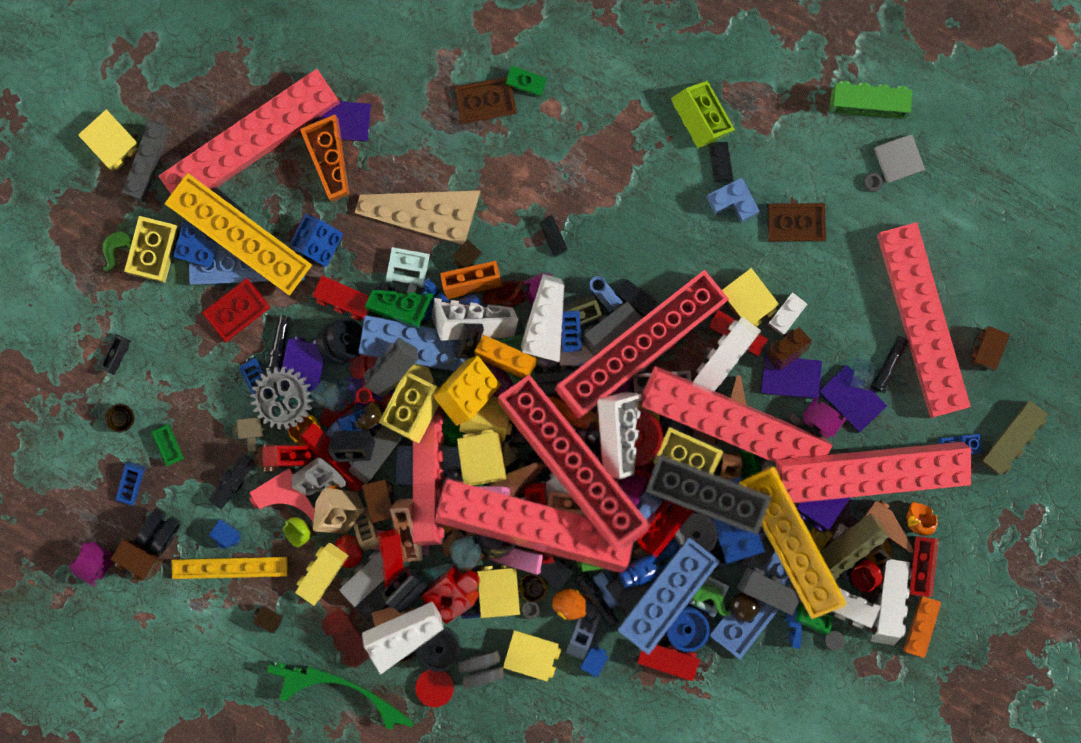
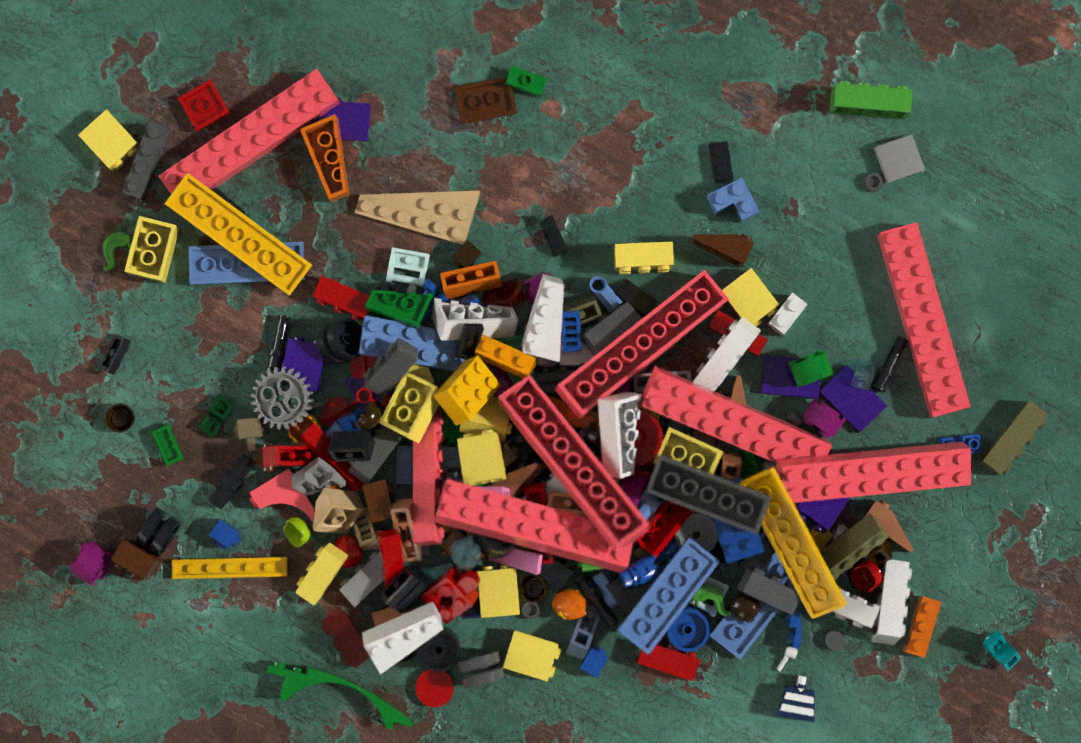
blue slope [115,462,146,506] -> none
blue bracket [172,220,218,267] -> none
red tile [202,277,271,343] -> none
blue slope [239,358,273,400] -> none
dark brown brick [252,605,284,634] -> none
blue bracket [288,213,343,267] -> none
clear light blue brick [311,378,355,411] -> none
lime slope [671,81,735,149] -> none
reddish brown tile [767,203,826,242] -> none
reddish brown brick [768,327,812,371] -> none
green plate [796,603,833,635] -> none
orange hair [906,501,938,536] -> none
red brick [910,536,939,597] -> none
reddish brown brick [971,326,1010,371] -> none
none -> red plate [178,79,230,132]
none -> dark green slope [197,394,235,439]
none -> light yellow brick [614,242,674,275]
none -> reddish brown slope [690,234,754,268]
none -> white hand [776,647,797,671]
none -> torso [776,675,815,722]
none -> green brick [789,349,834,388]
none -> teal brick [982,630,1022,672]

